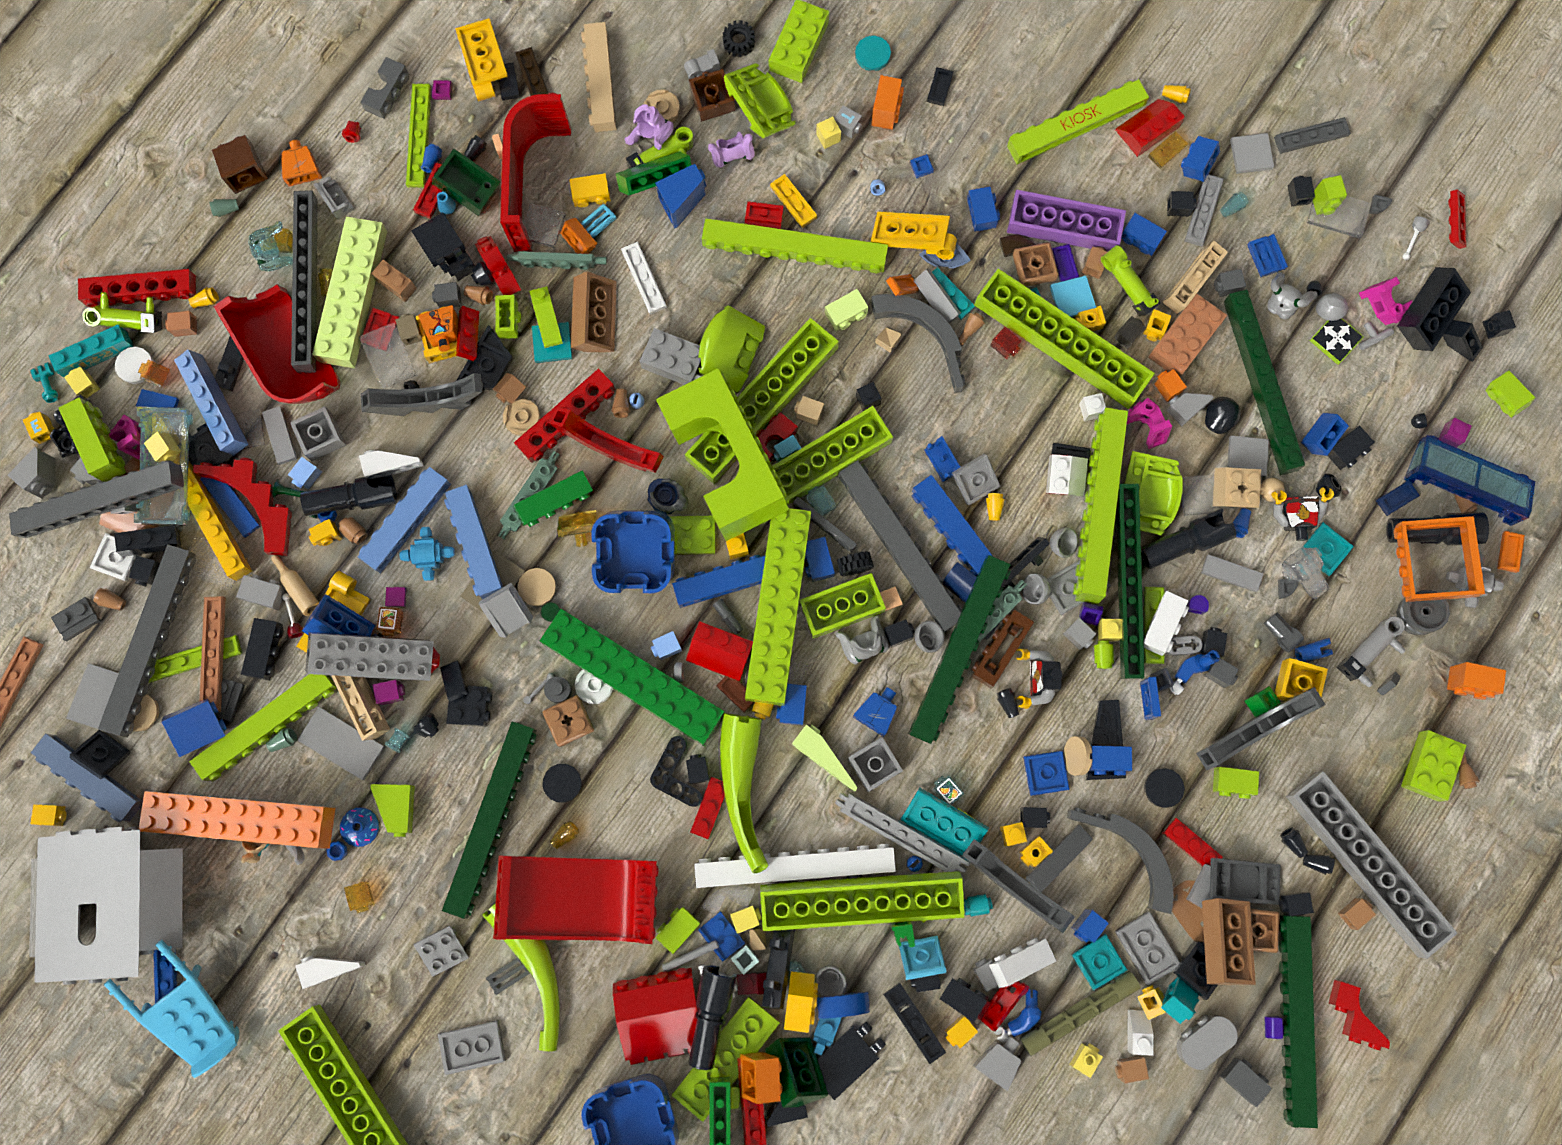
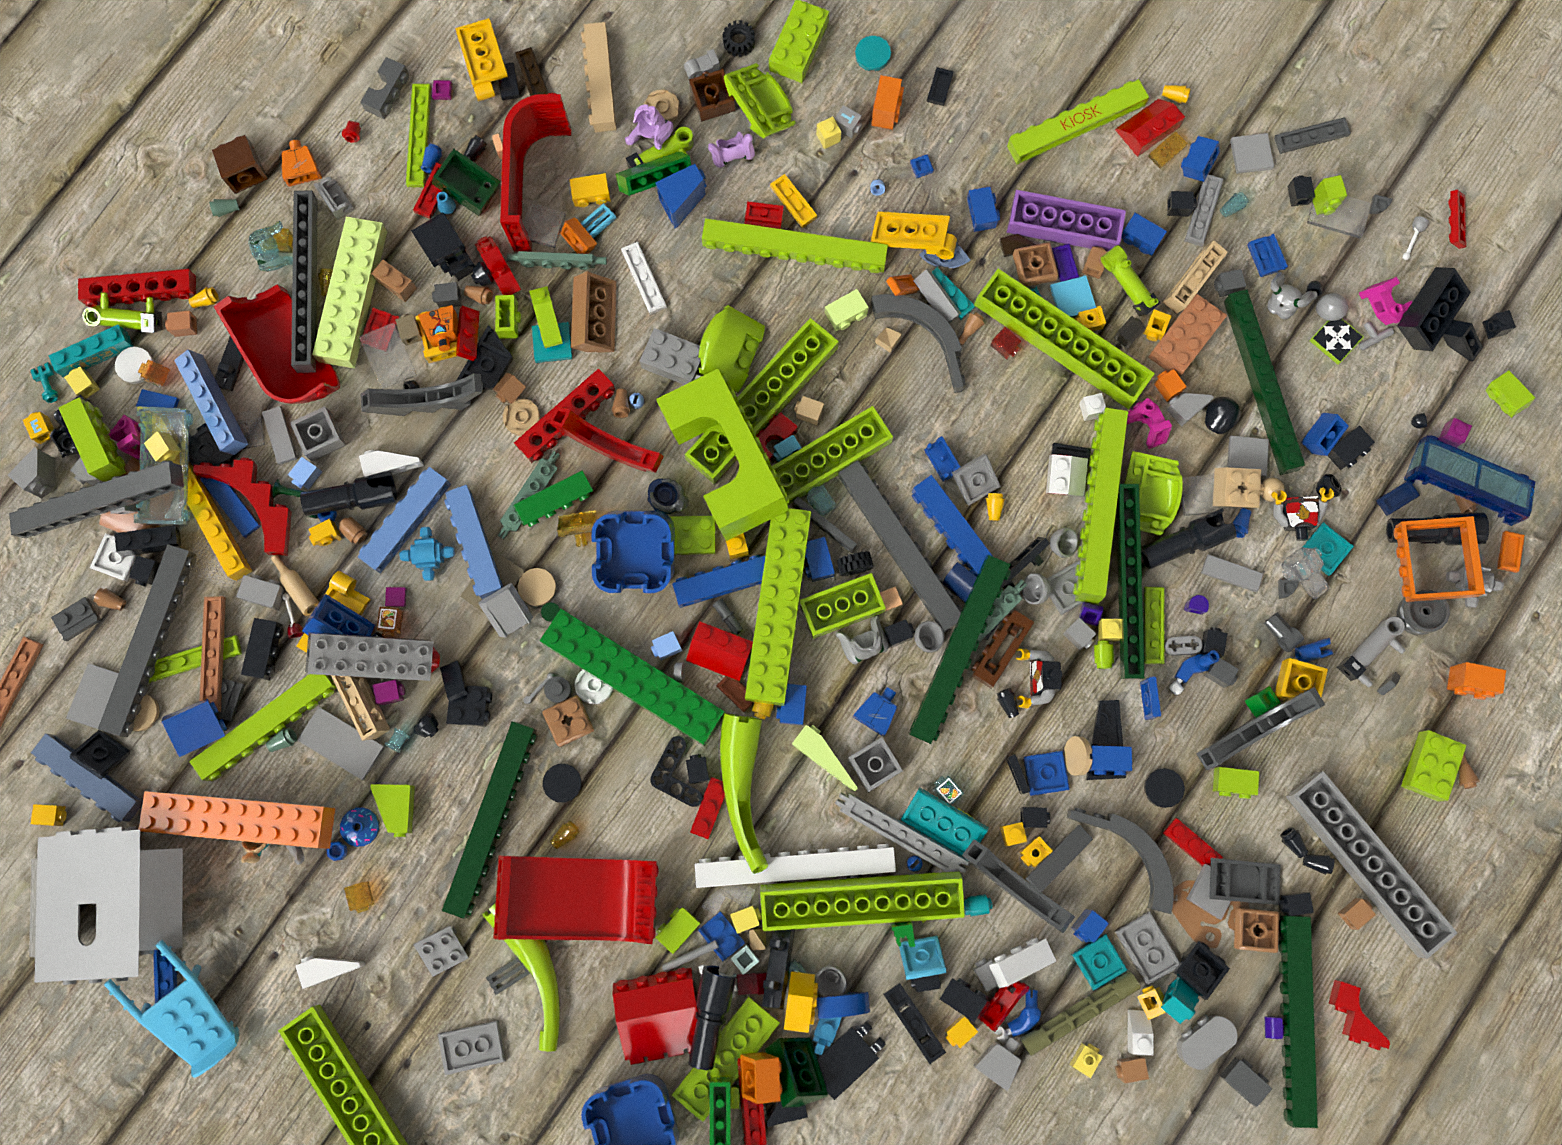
black brick [856,382,882,411] -> none
white brick [1143,591,1189,656] -> none
flat silver slope [1150,668,1174,692] -> none
medium nougat slope [1202,898,1256,985] -> none
none -> black tile [1006,755,1030,795]

